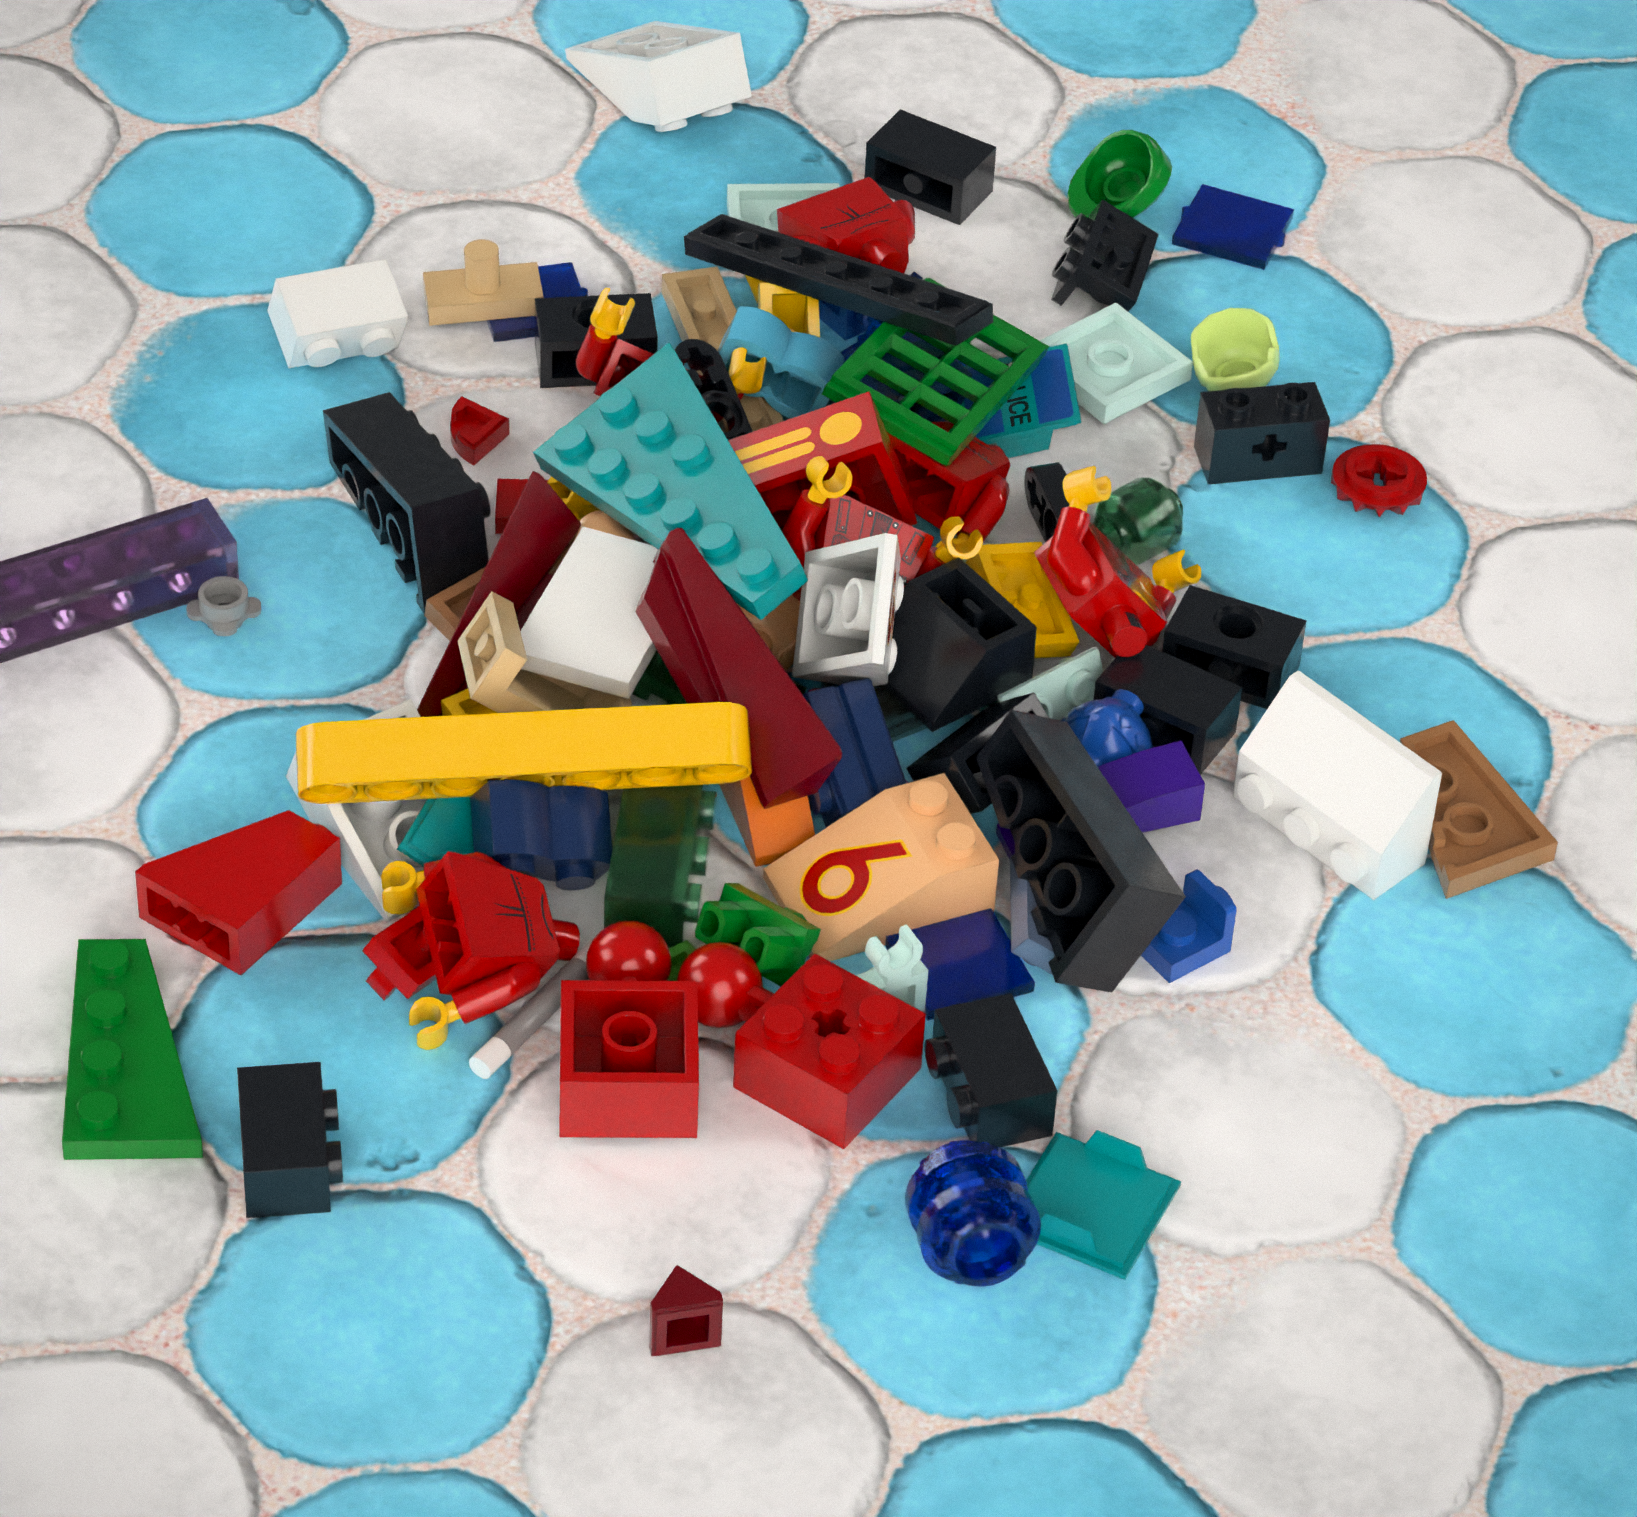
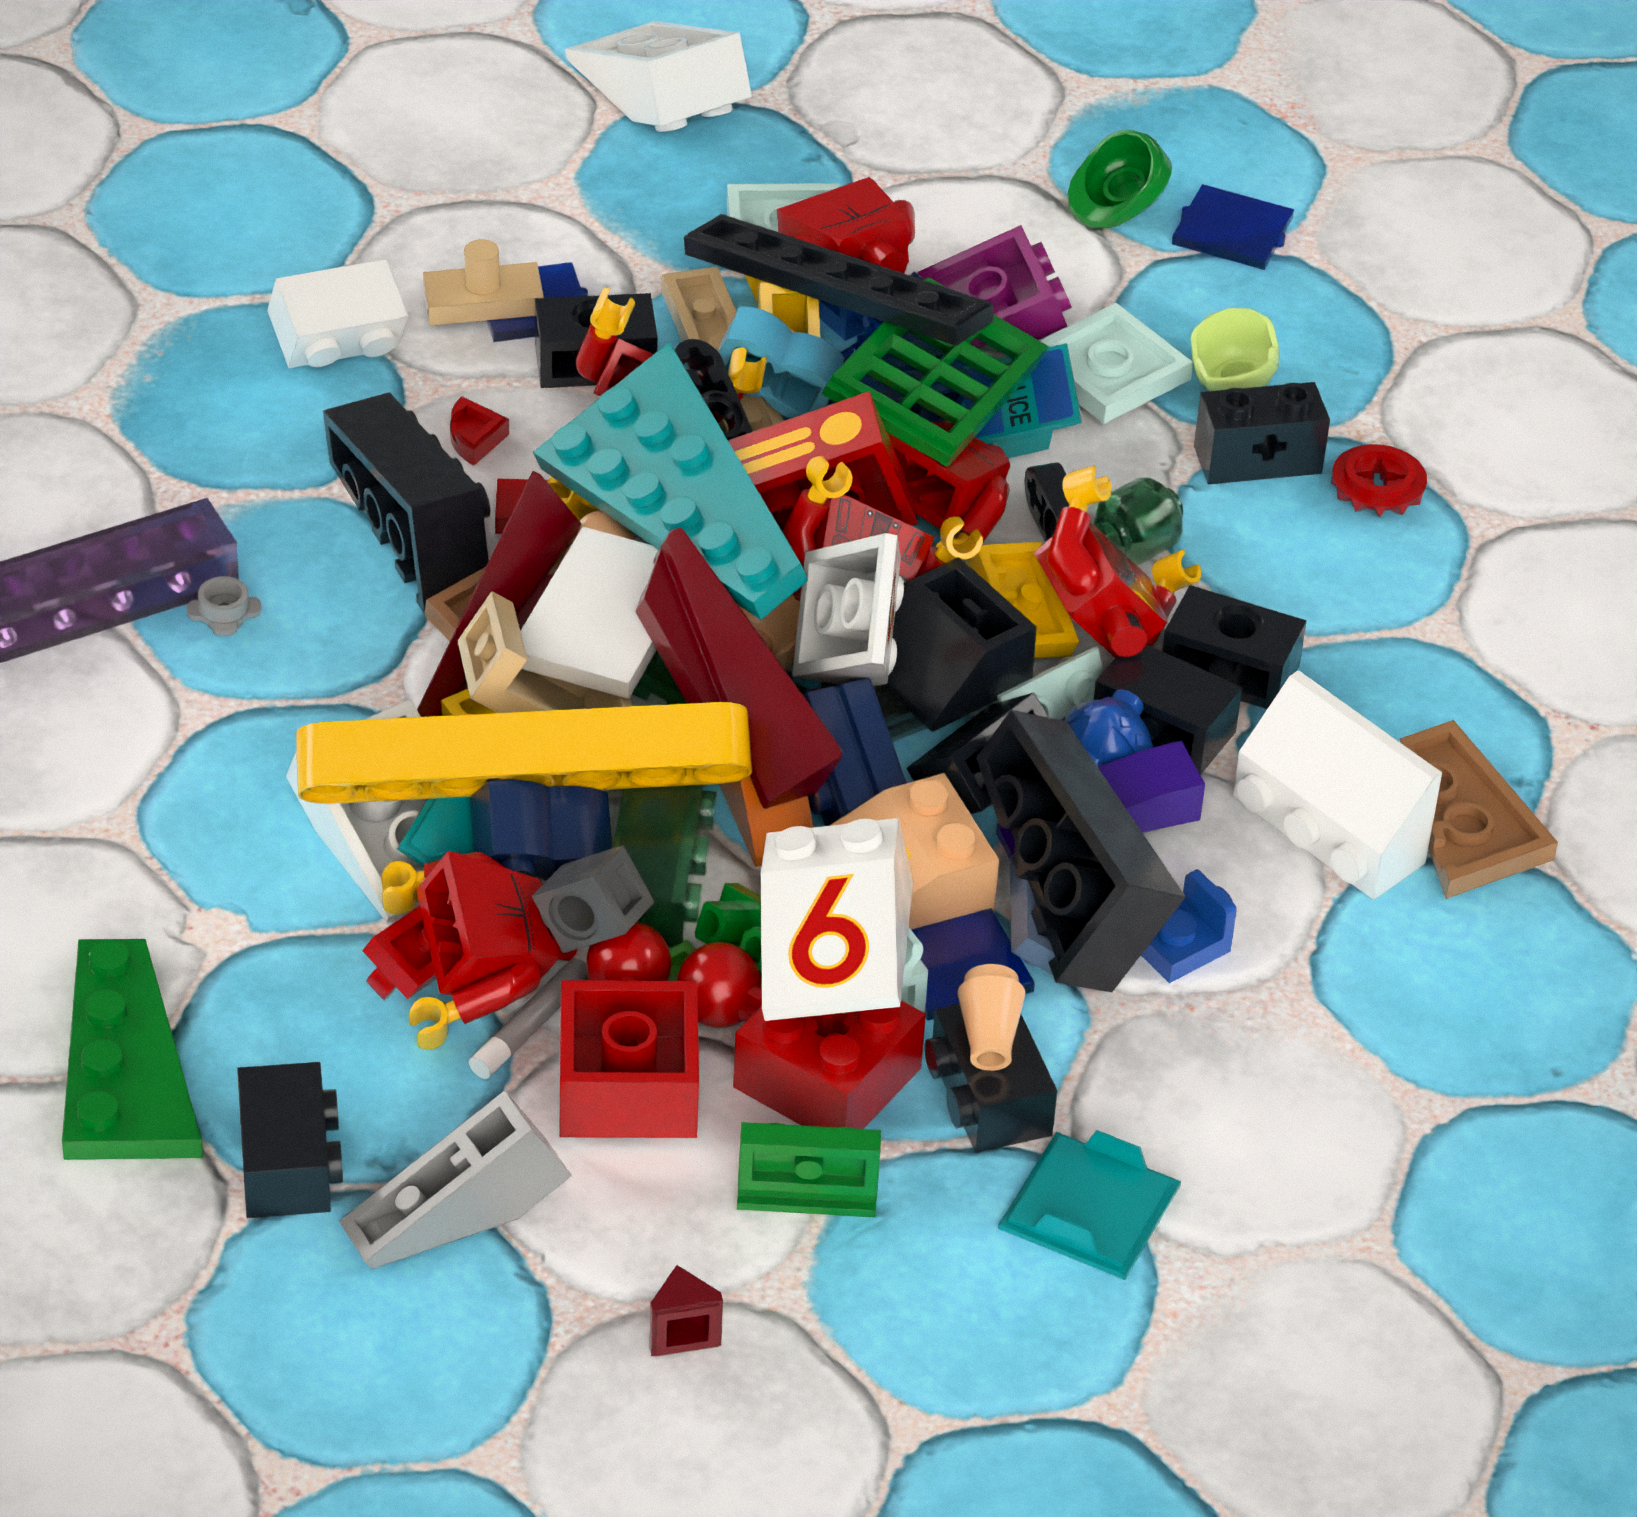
red slope [135,810,342,975] -> none
black brick [864,109,996,225] -> none
clear blue piece [905,1140,1041,1287] -> none
black bracket [1051,199,1159,312] -> none
none -> light grey slope [339,1090,572,1269]
none -> dark grey brick [532,845,655,953]
none -> green plate [737,1122,881,1217]
none -> white slope [761,818,913,1021]
none -> magenta plate [917,225,1072,348]
none -> light nougat cone [957,964,1025,1071]

